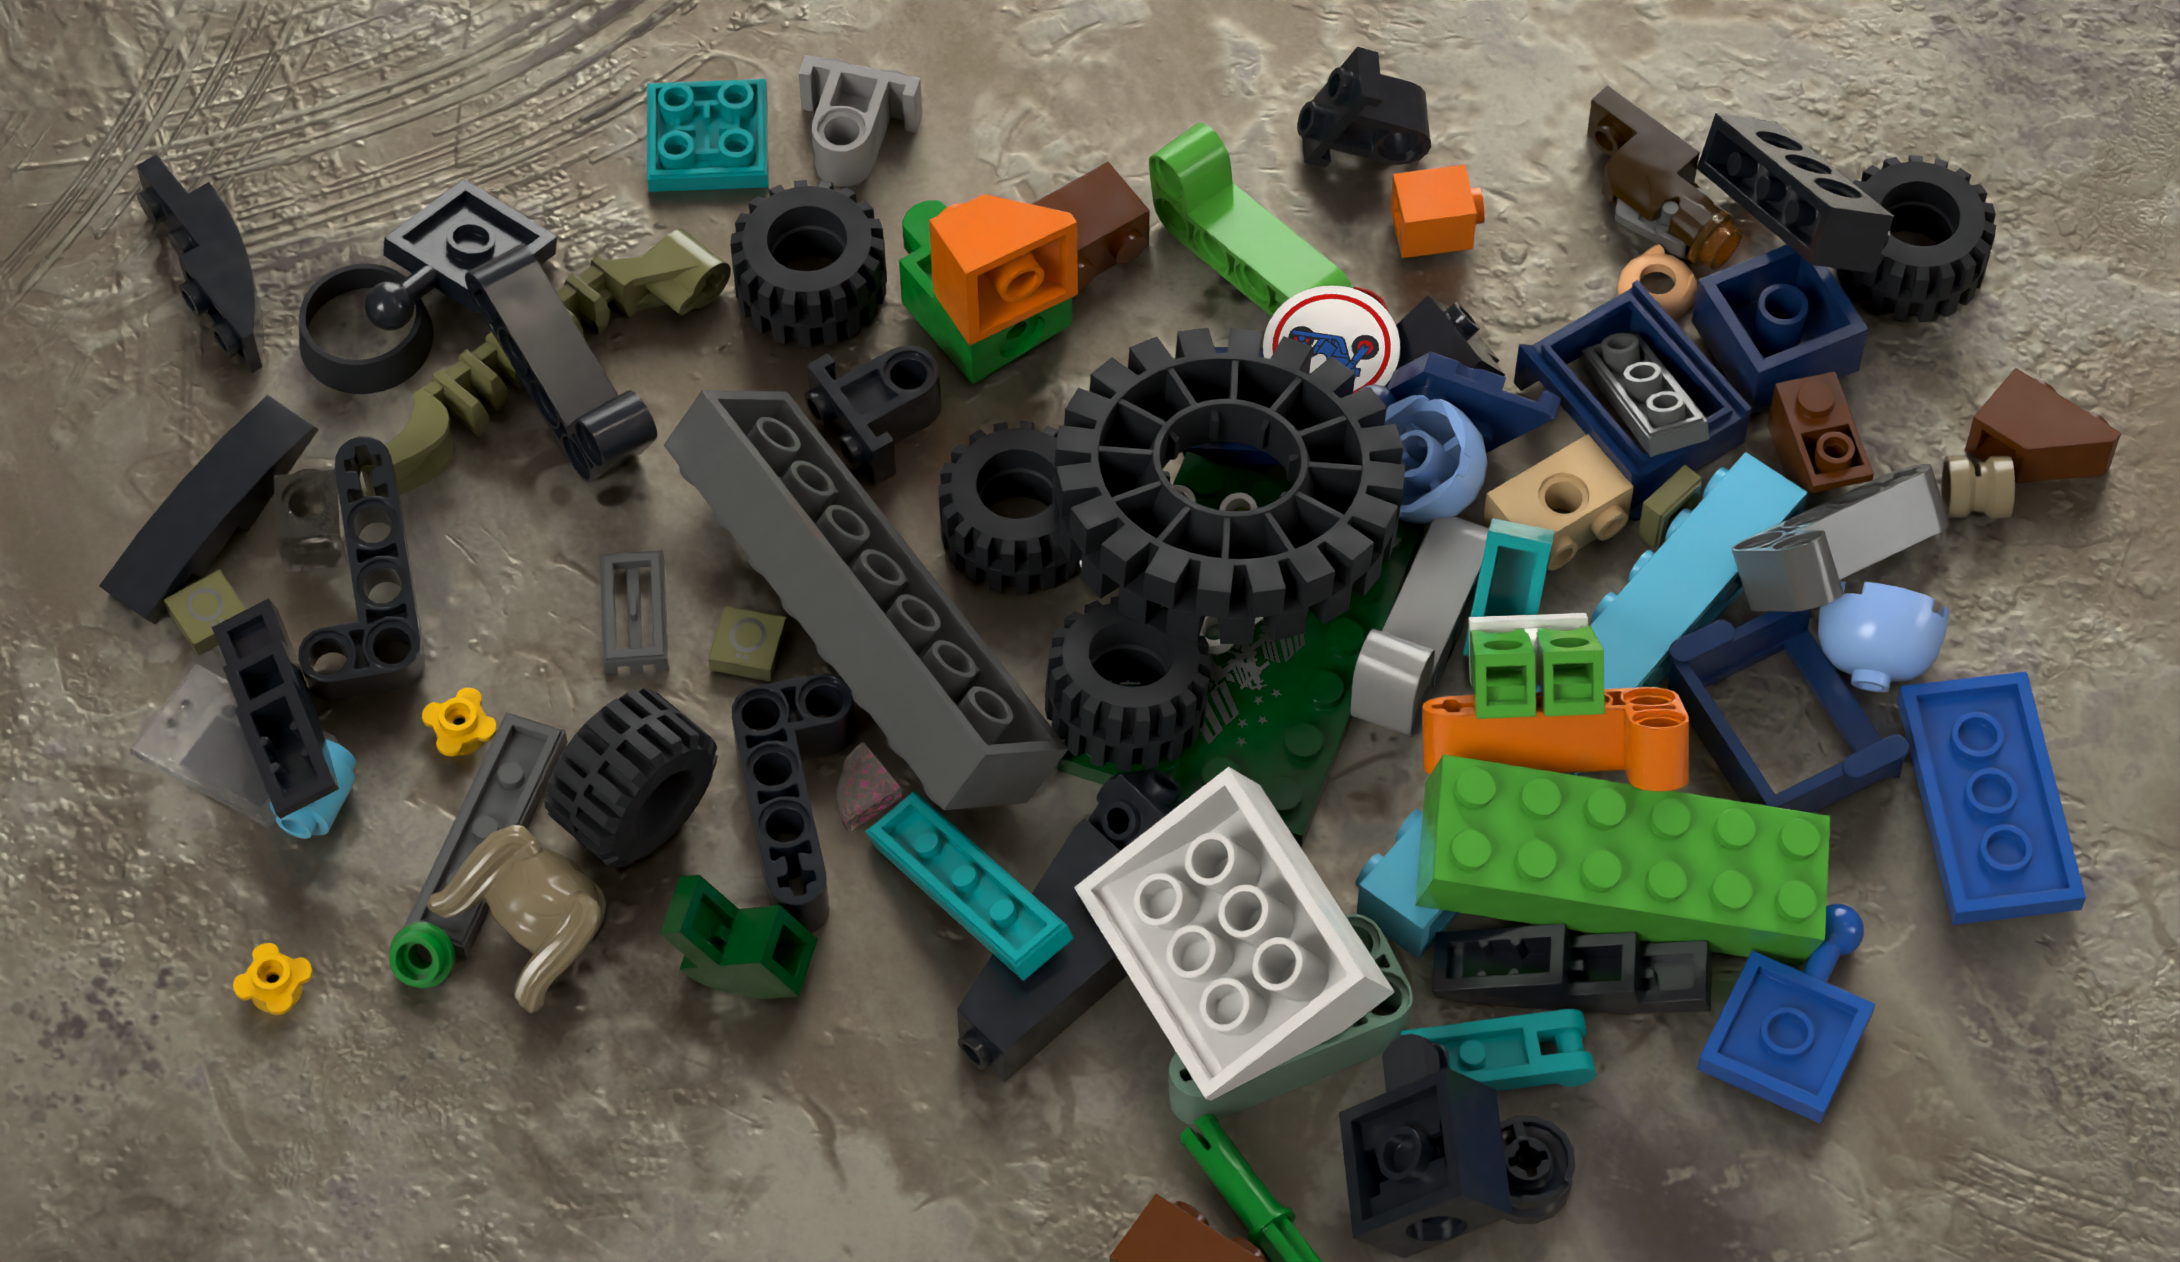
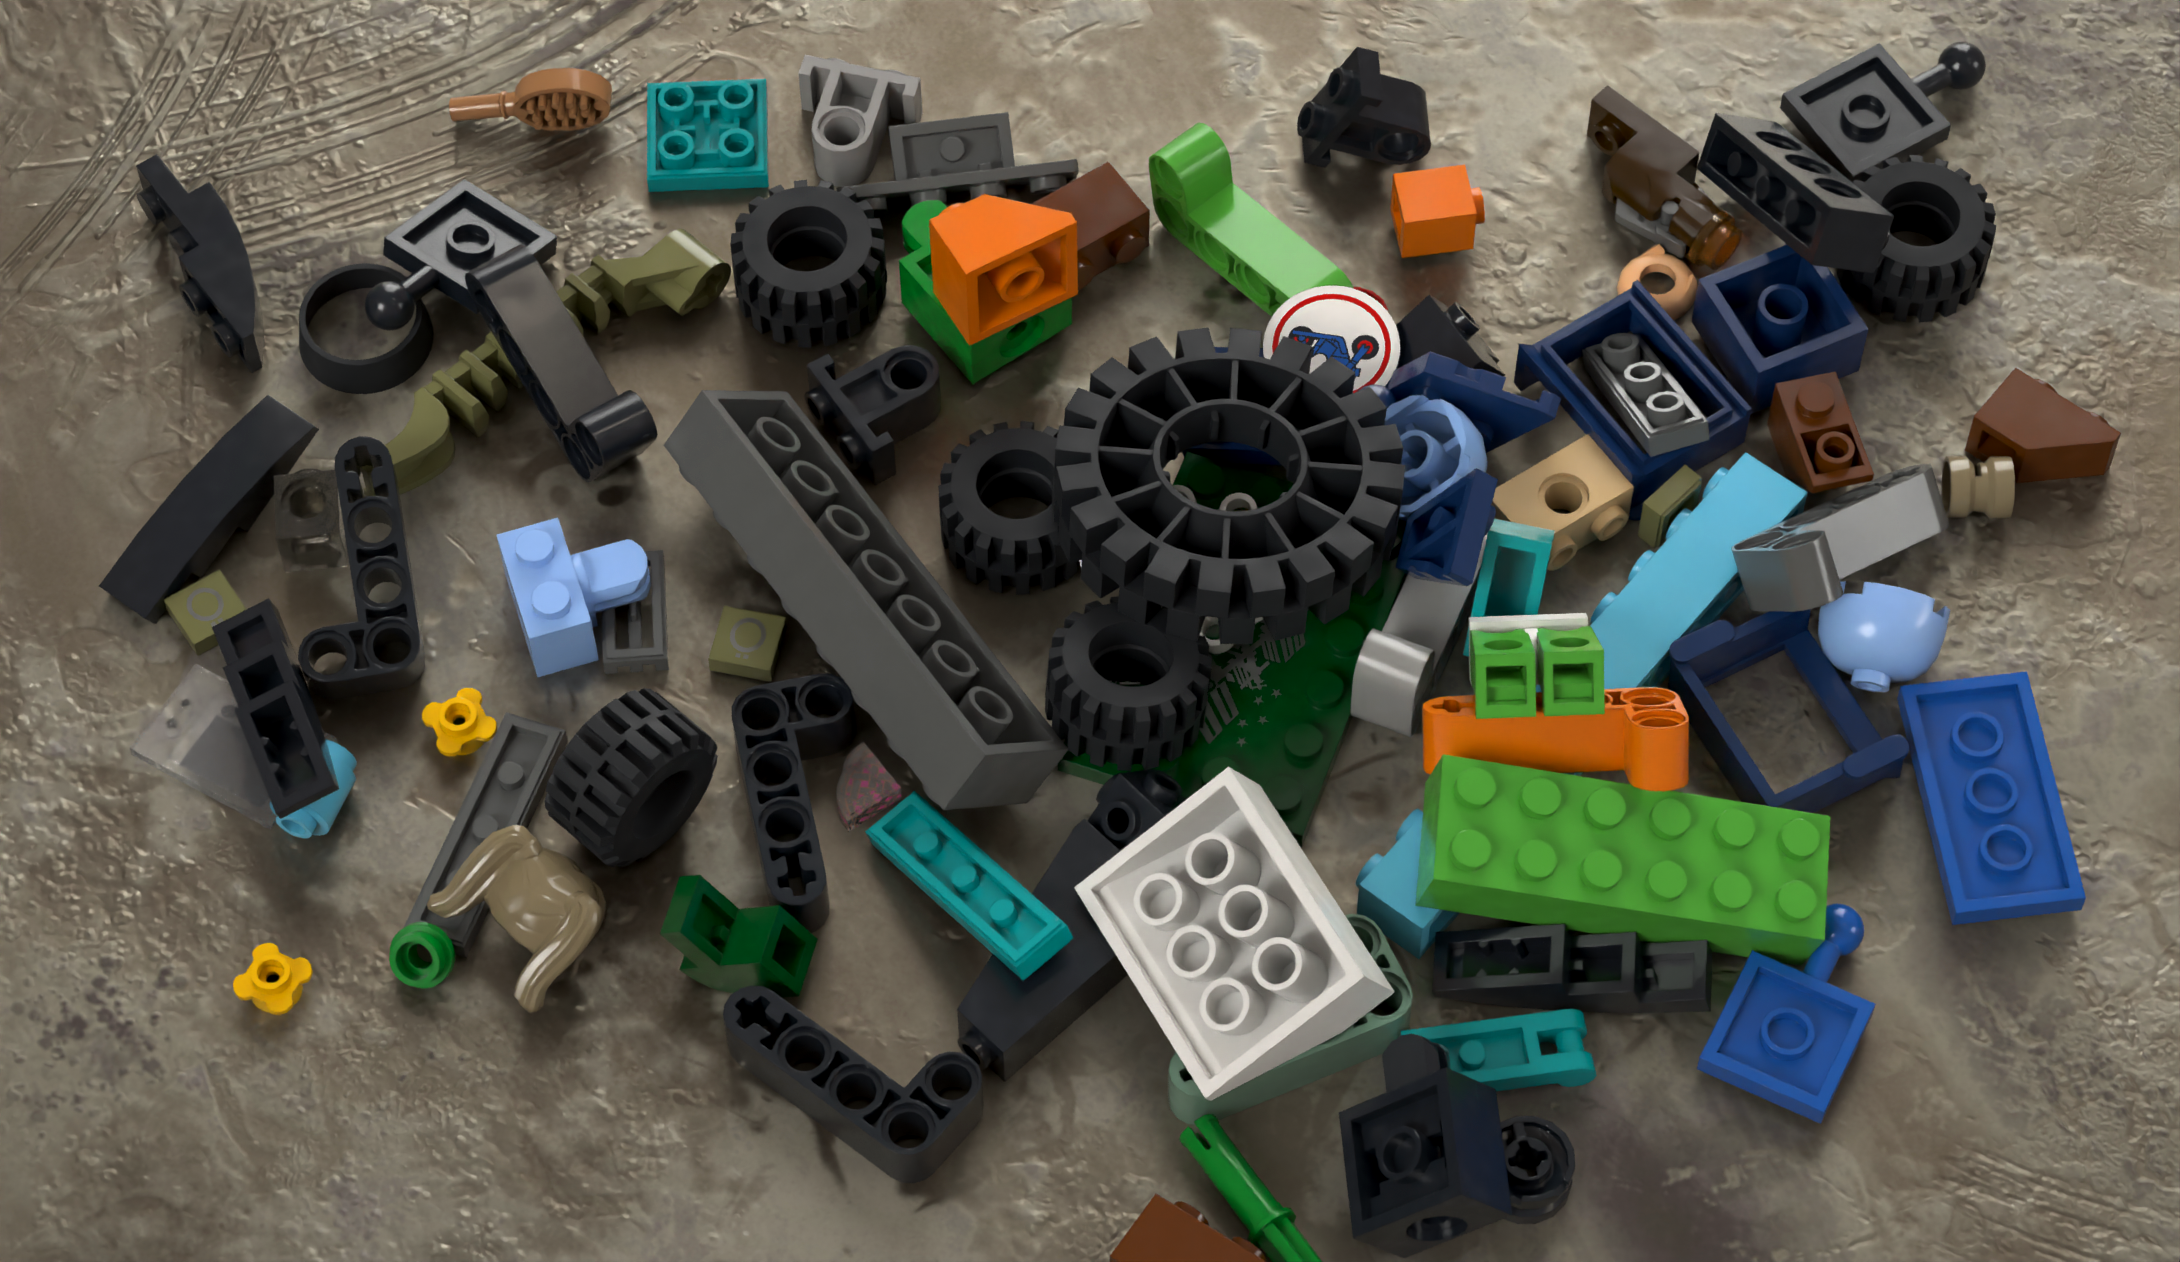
none -> medium nougat piece [449,68,612,131]
none -> light blue brick [497,518,651,678]
none -> black beam [723,985,984,1183]
none -> dark grey bracket [836,112,1079,214]
none -> dark blue wing [1395,468,1498,587]
none -> black plate [1780,42,1986,183]

